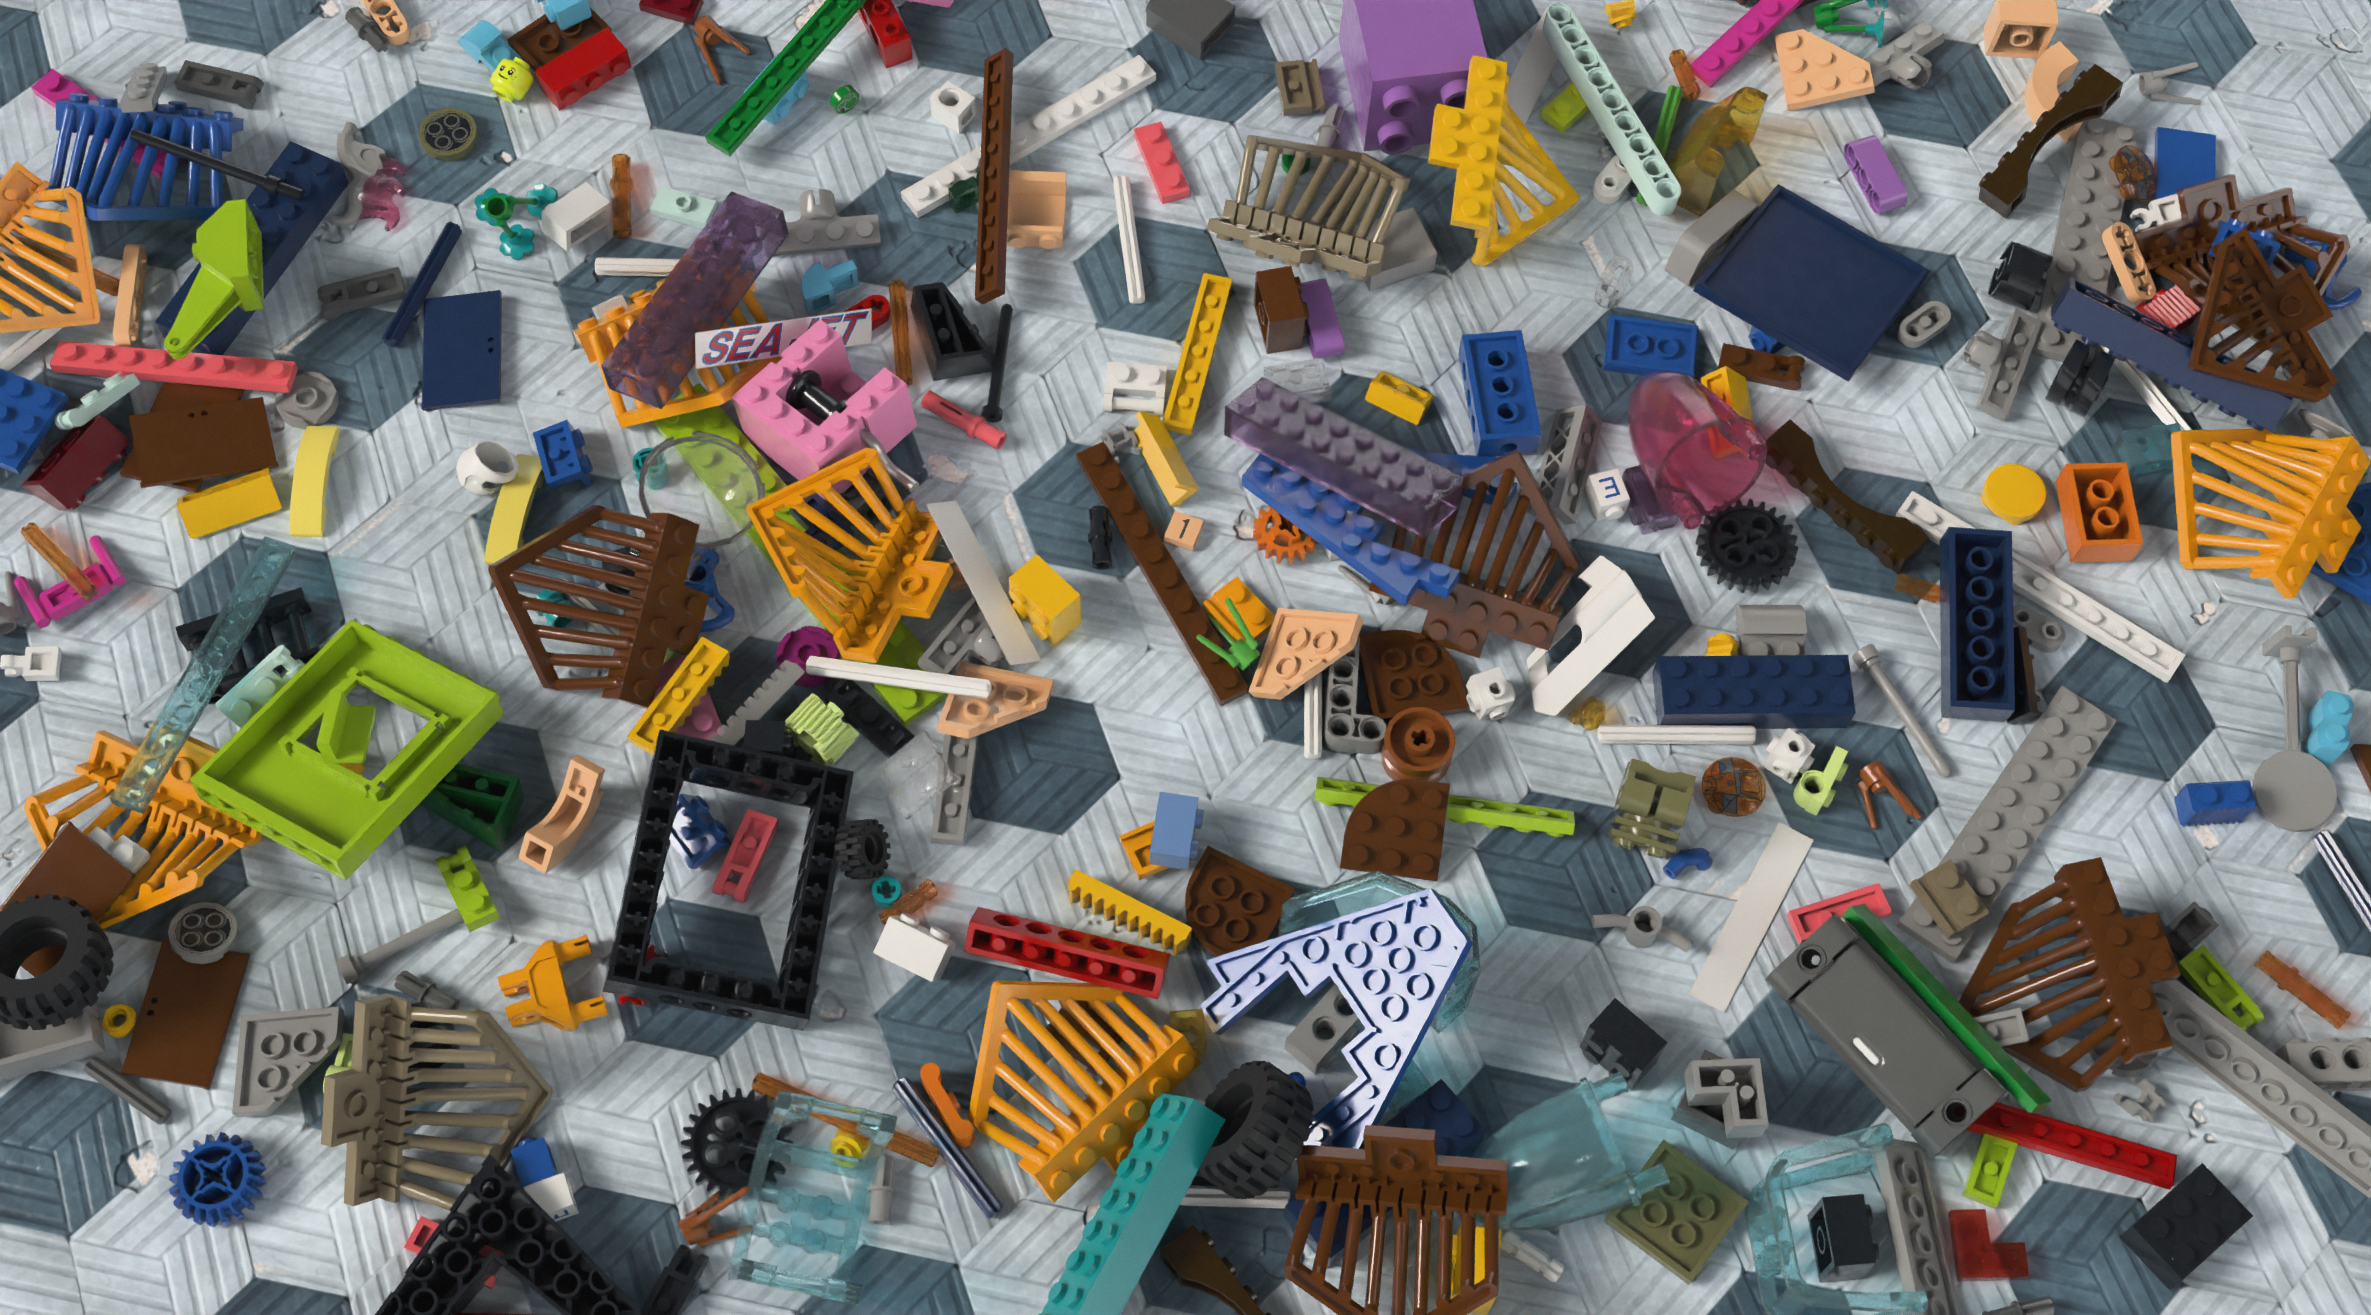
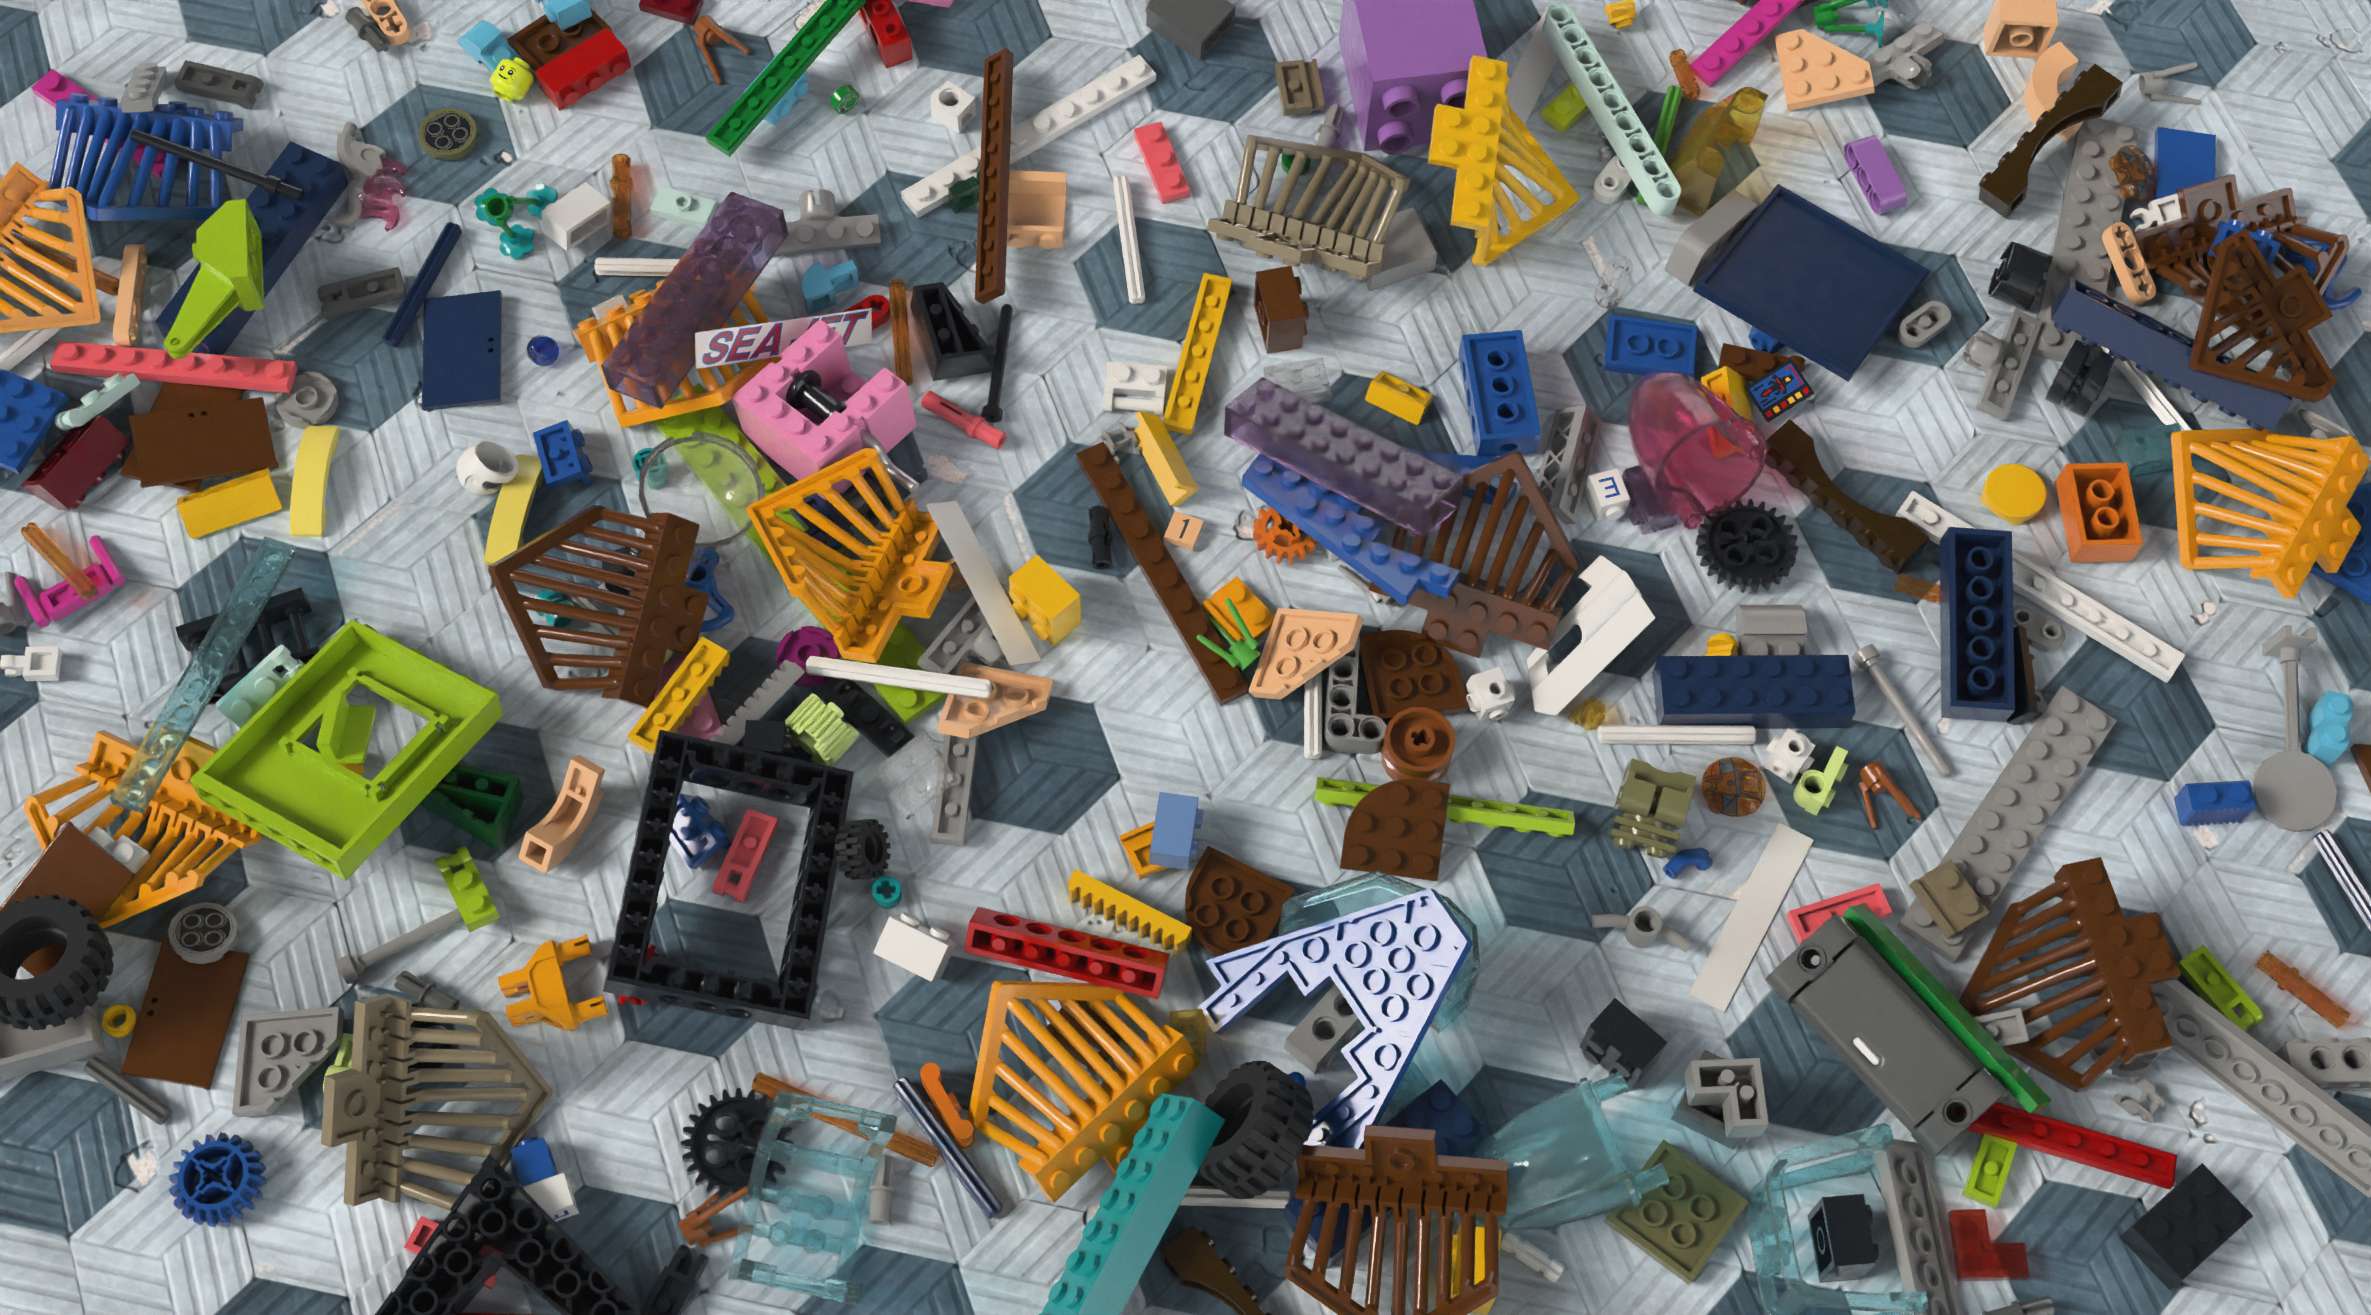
yellow plate [830,1128,871,1165] -> none
clear orange axle [879,879,938,926] -> none
medium lavender beam [1300,278,1345,360] -> none
brick [2134,285,2202,332] -> none
dark grey window [2163,901,2219,960] -> none
none -> clear blue tile [527,335,559,366]
none -> piece [1745,358,1814,422]

